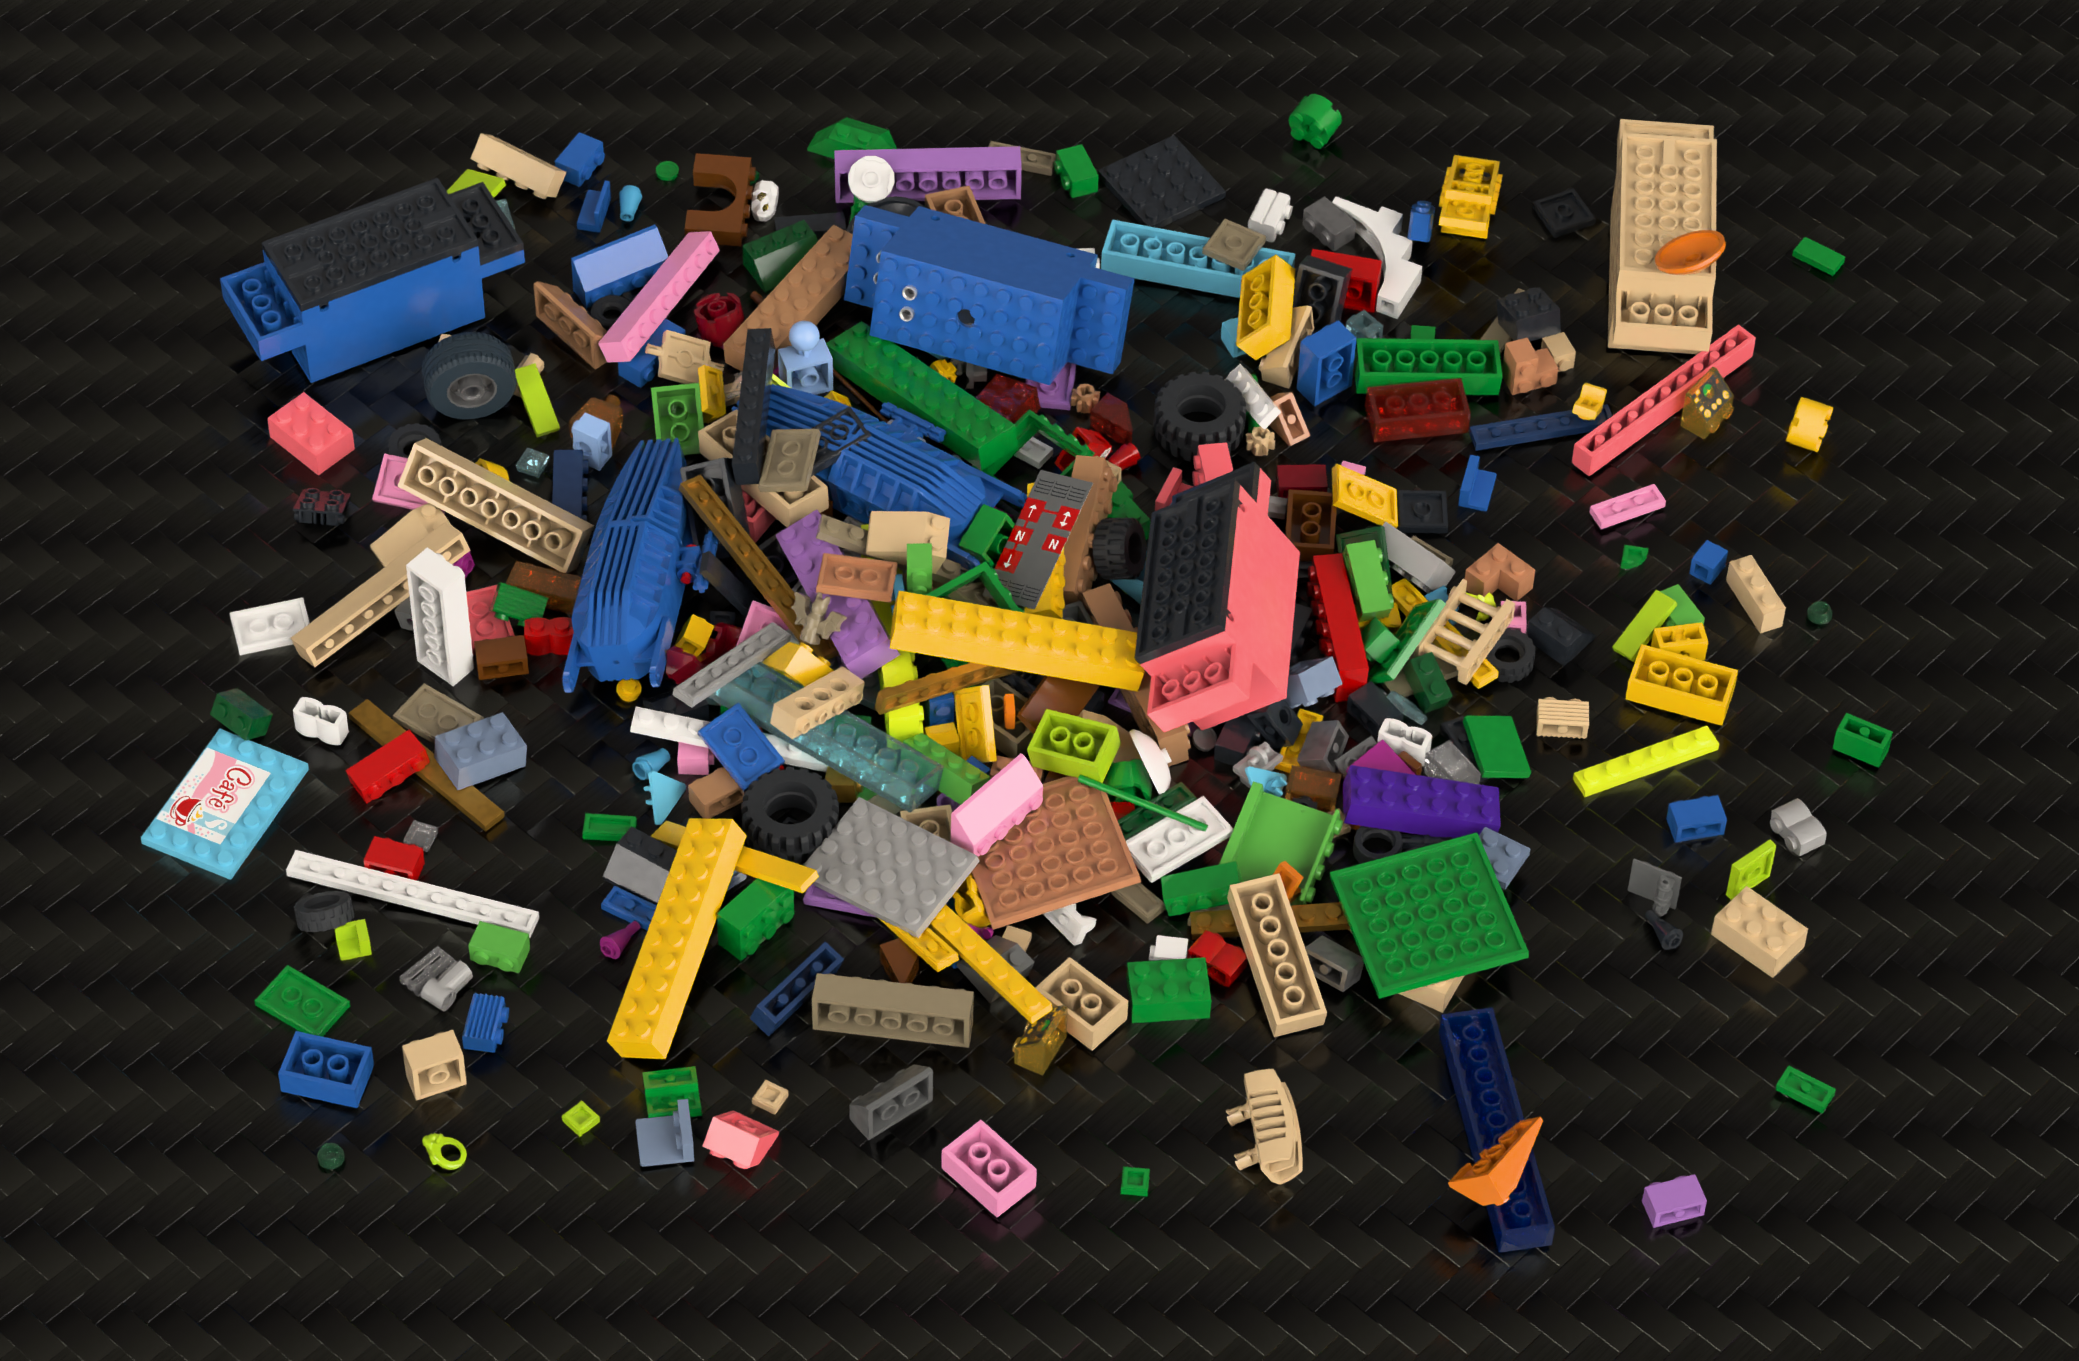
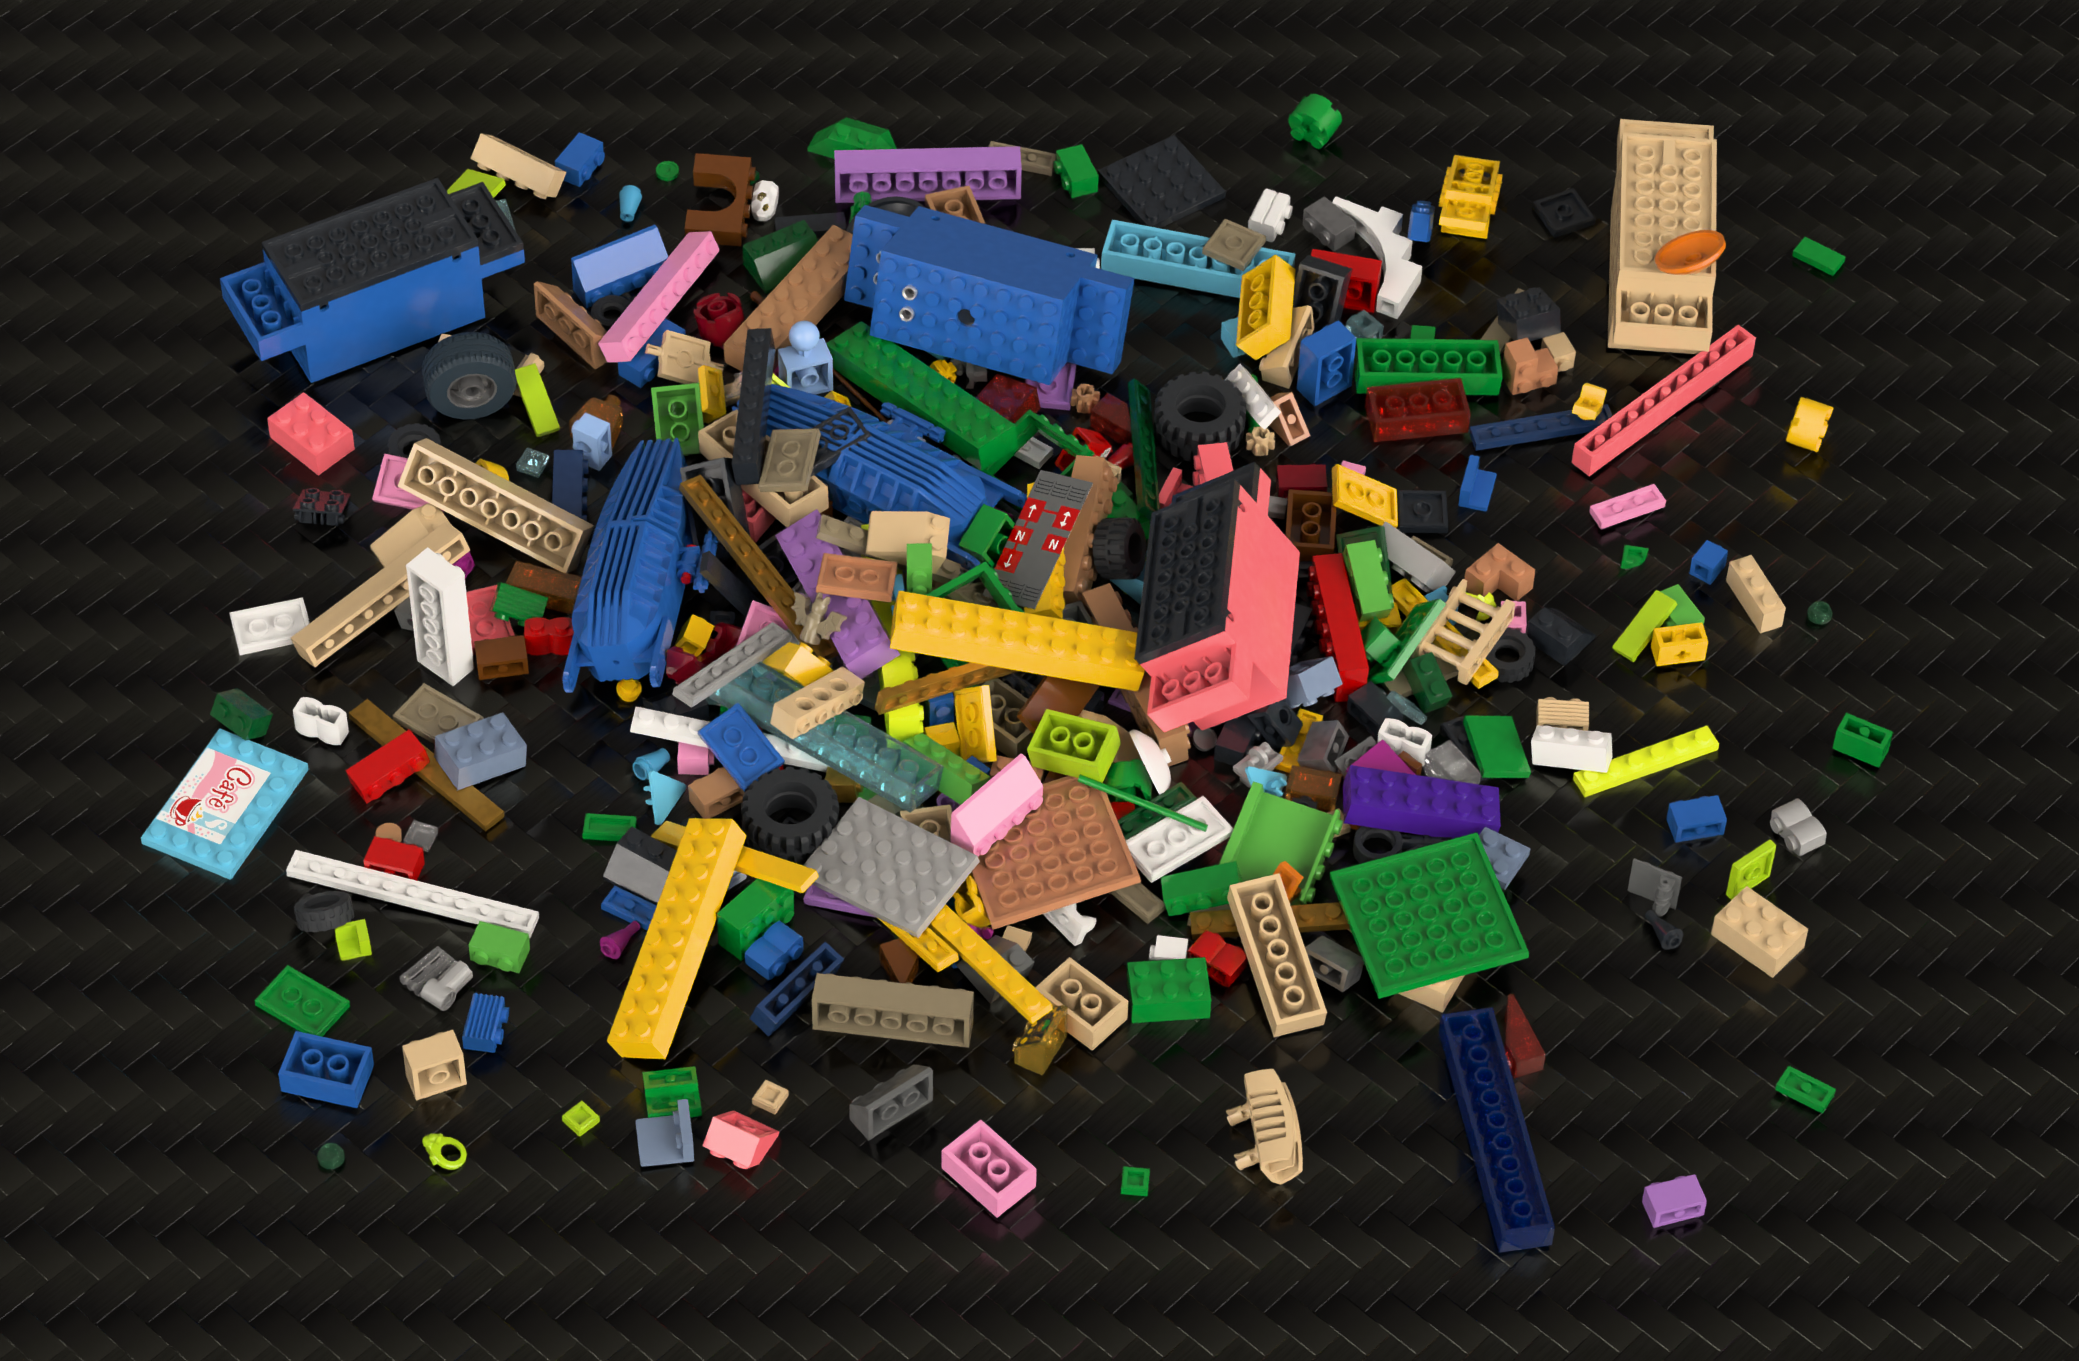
blue panel [577,180,611,233] -> none
white tile [848,156,894,203] -> none
orange tile [1003,694,1015,730] -> none
orange wedge [1448,1116,1543,1206] -> none
yellow brick [1626,644,1738,726] -> none
clear yellow slope [1680,367,1734,439] -> none
none -> medium nougat tile [376,823,402,843]
none -> blue brick [745,921,804,980]
none -> dark green tile [1128,378,1160,521]
none -> clear red slope [1502,994,1546,1079]
none -> white brick [1531,725,1612,773]

